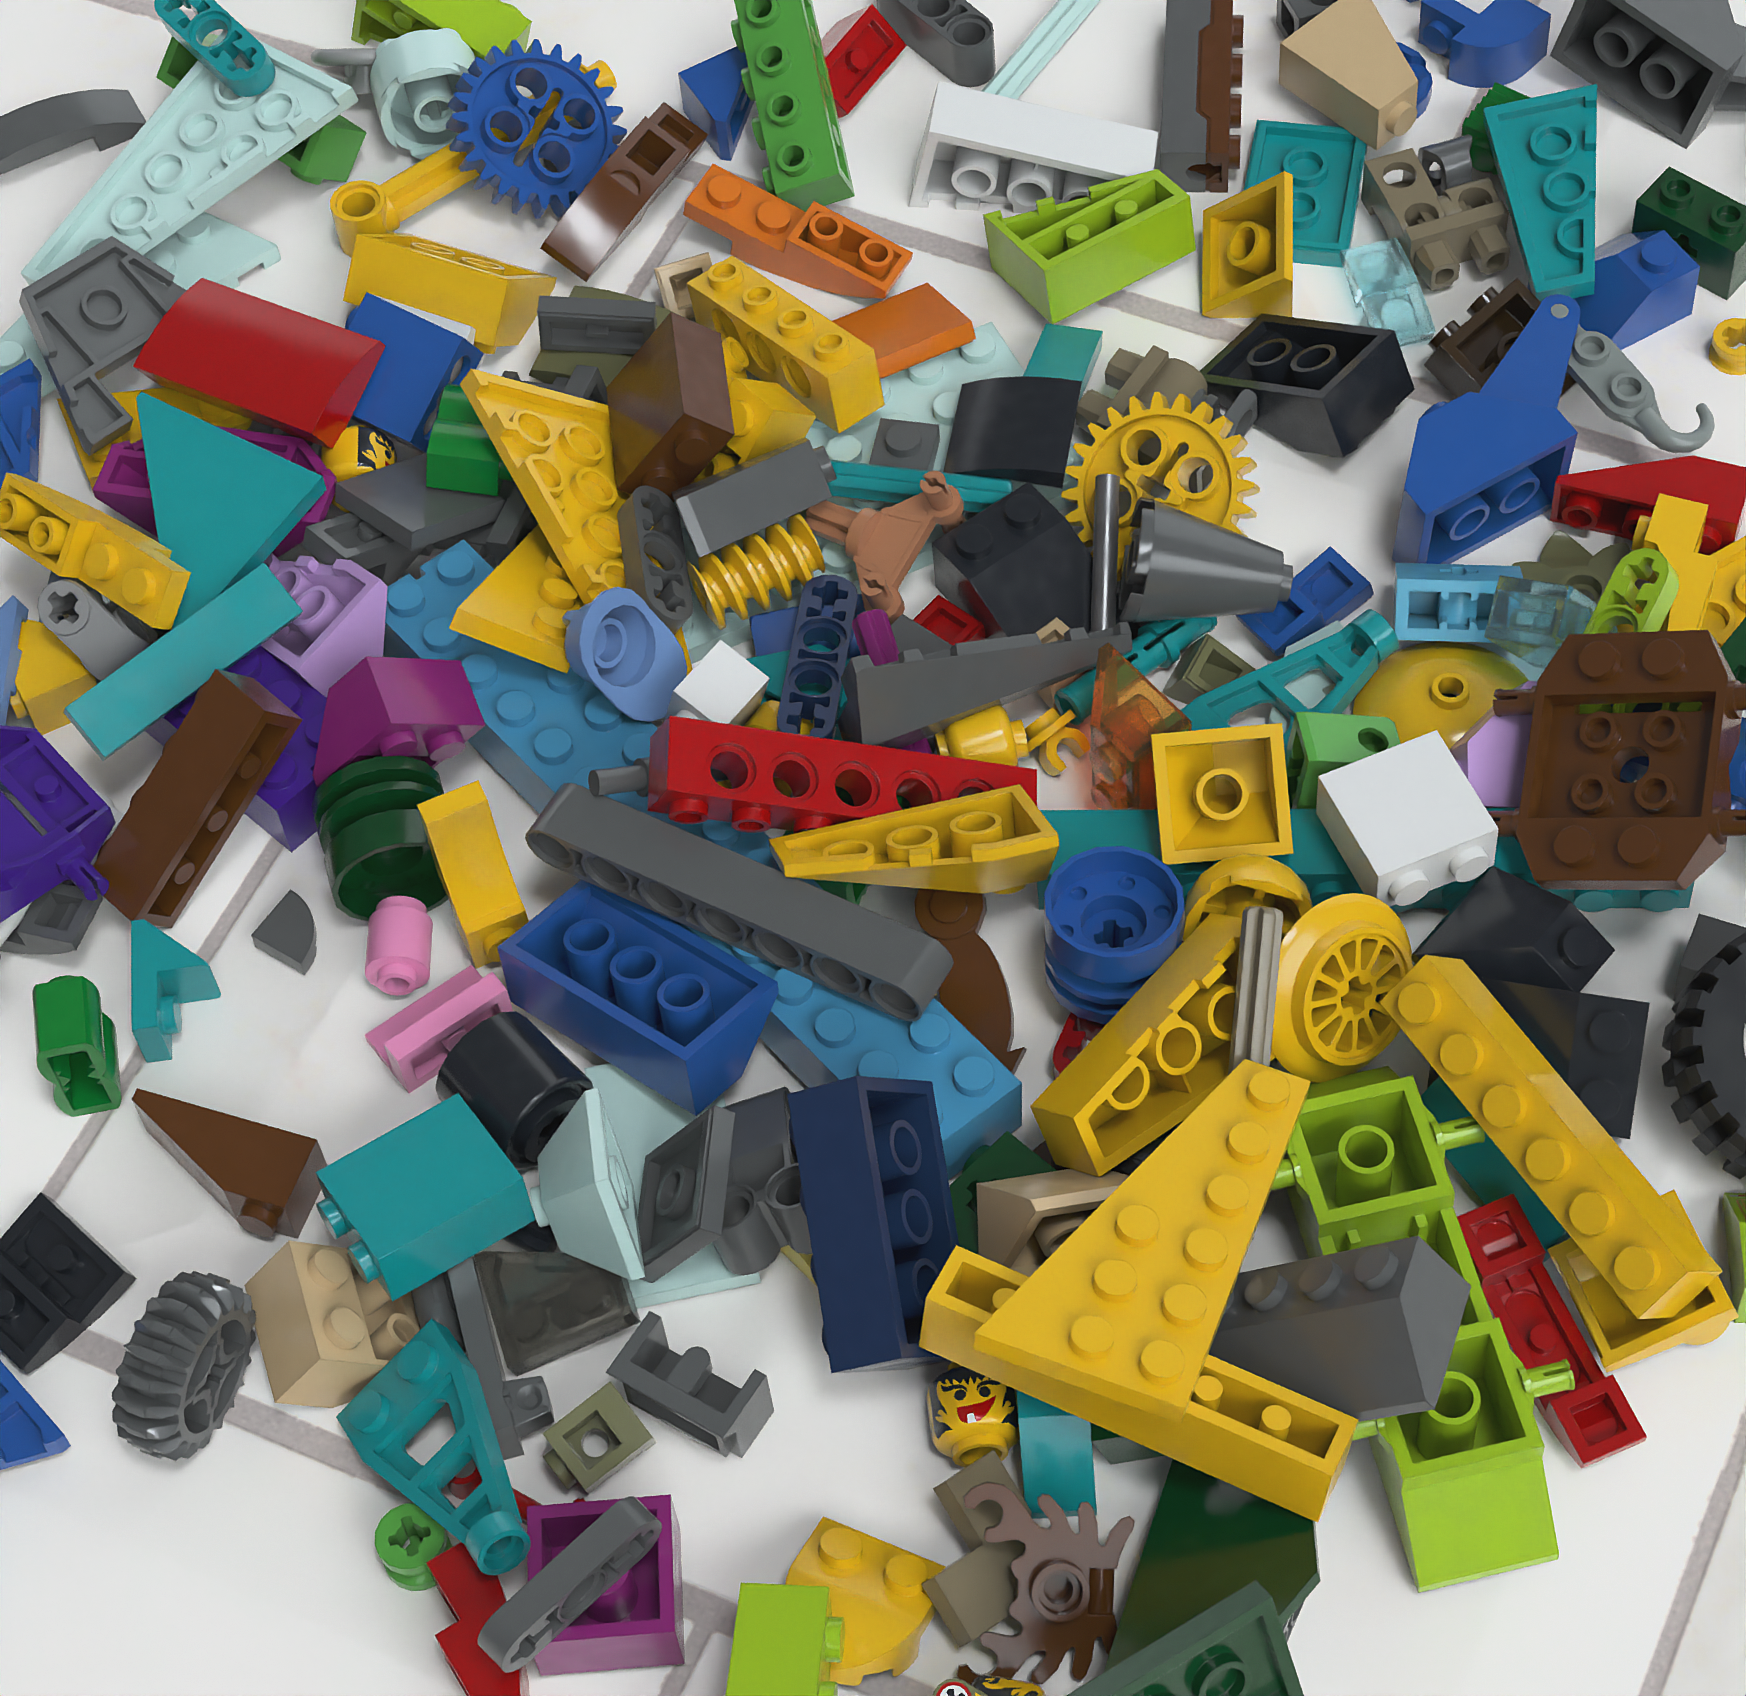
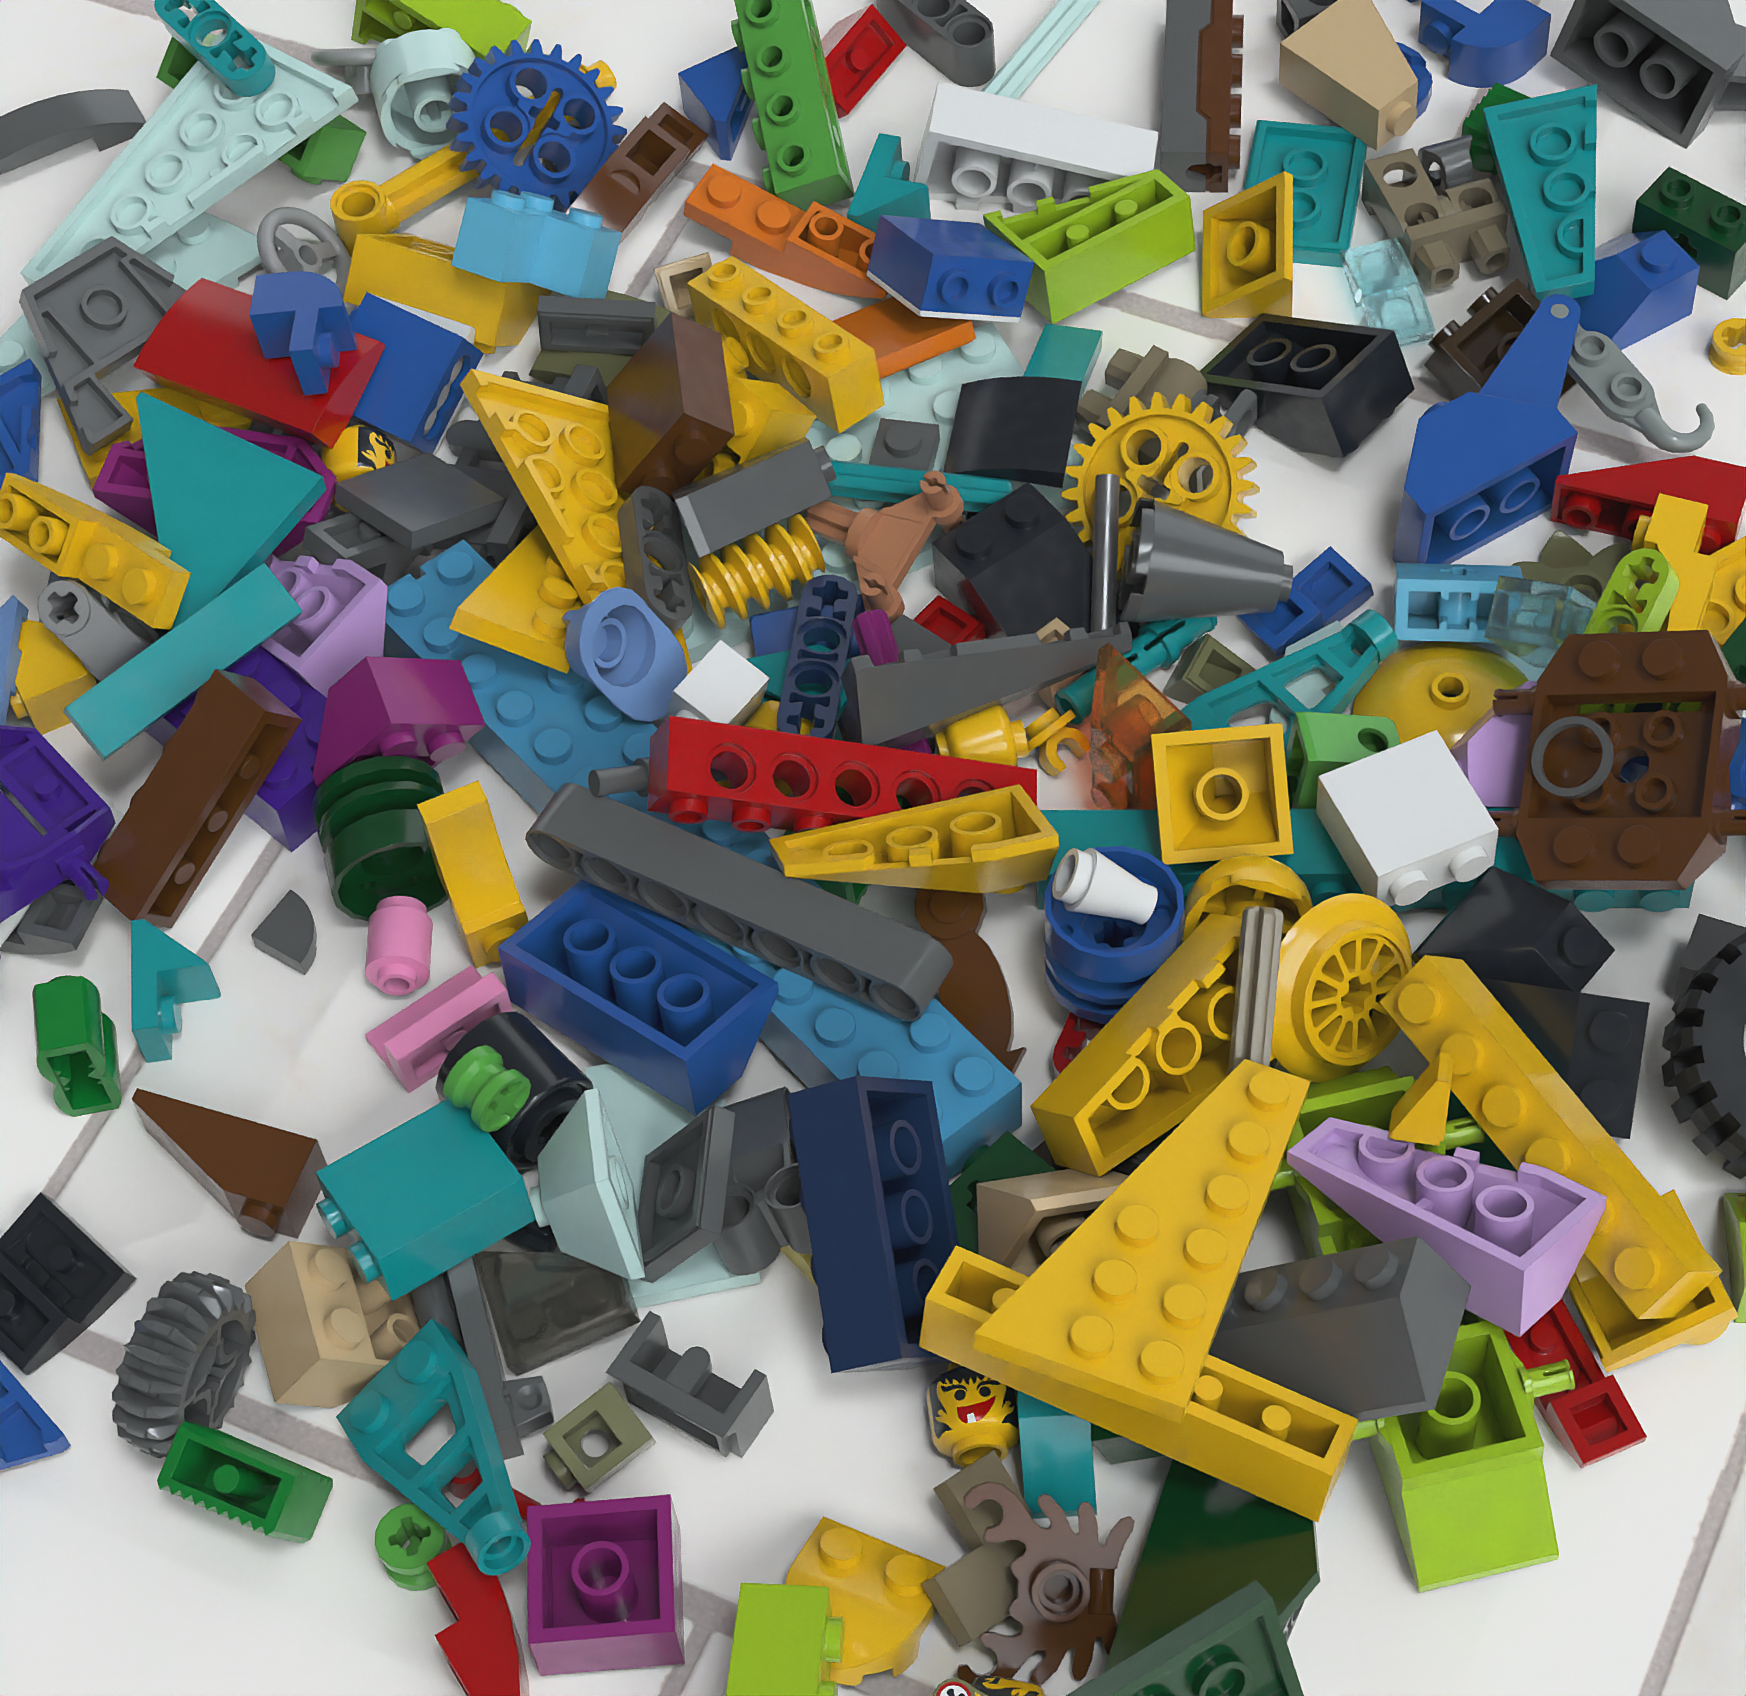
green brick [426,384,513,496] -> none
dark grey beam [478,1496,662,1673] -> none
none -> green brick [157,1421,333,1543]
none -> blue brick [249,271,357,395]
none -> light grey piece [257,207,351,298]
none -> bright green wheel [443,1045,531,1133]
none -> medium azure brick [451,190,622,299]
none -> teal slope [847,133,931,233]
none -> blue piece [866,215,1034,323]
none -> white cone [1052,848,1158,925]
none -> lavender wedge [1287,1117,1607,1337]
none -> yellow slope [1388,1052,1454,1146]
none -> dark grey piece [1531,716,1614,799]

